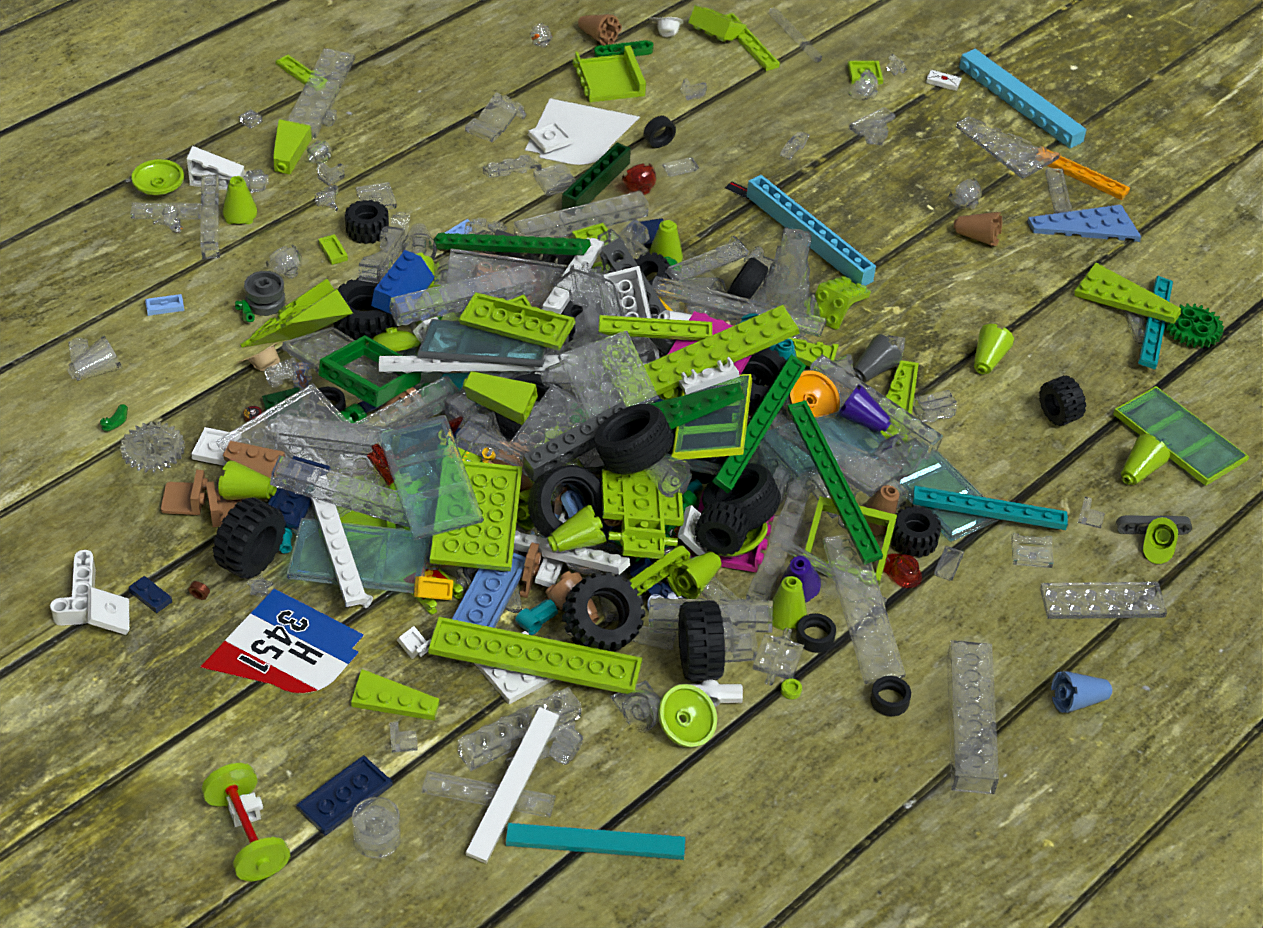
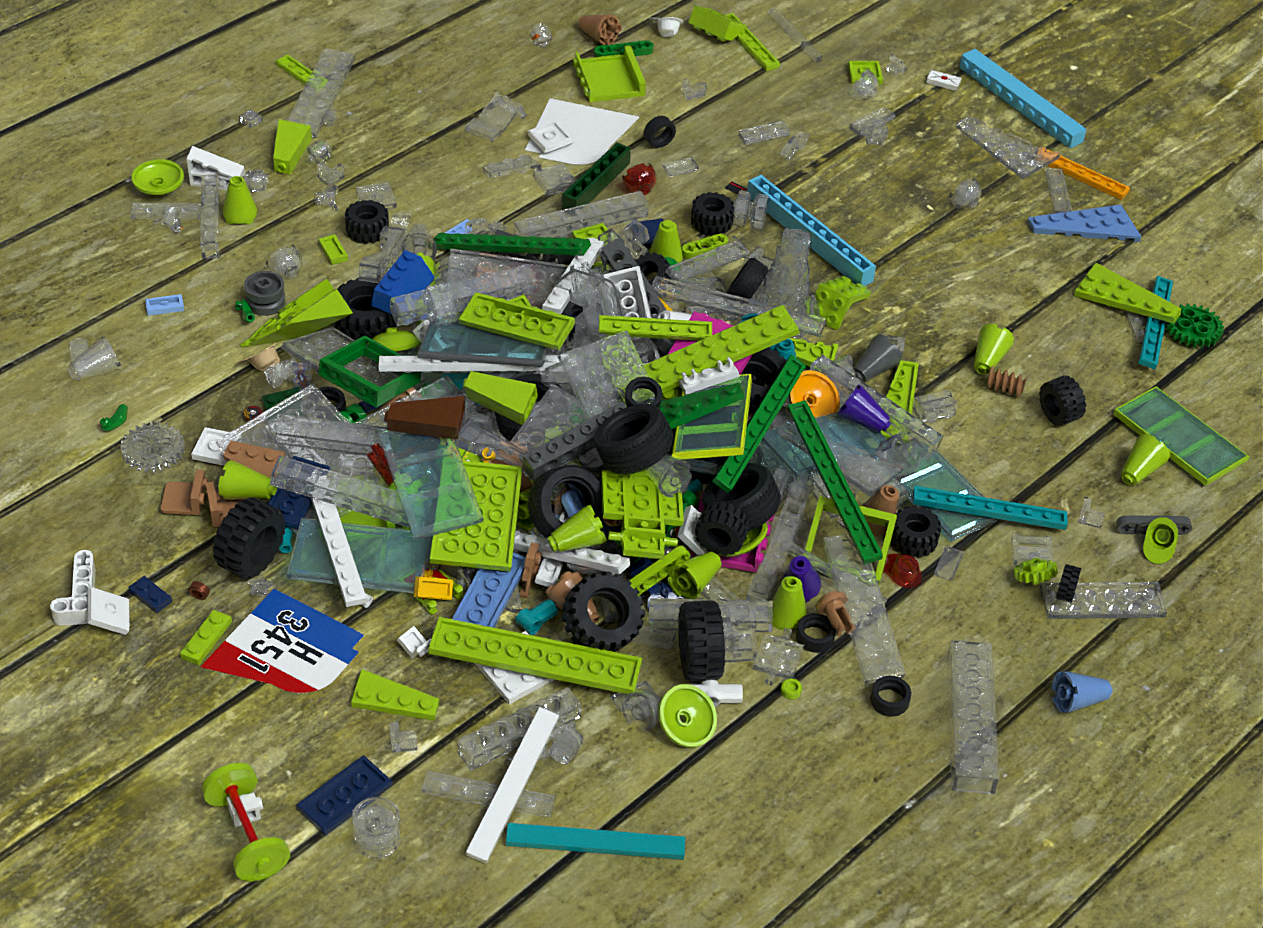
medium nougat cone [953,212,1002,246] -> none
none -> lime plate [180,610,232,665]
none -> reddish brown slope [384,396,465,439]
none -> clear brick [422,283,457,328]
none -> black tyre [625,377,662,408]
none -> lime beam [682,234,728,260]
none -> black tyre [691,192,735,235]
none -> clear wheel [733,190,769,231]
none -> clear plate [739,121,790,146]
none -> medium nougat piece [815,591,856,637]
none -> medium nougat piece [987,366,1028,397]
none -> lime gear [1013,558,1058,585]
none -> black tyre [1056,564,1081,603]

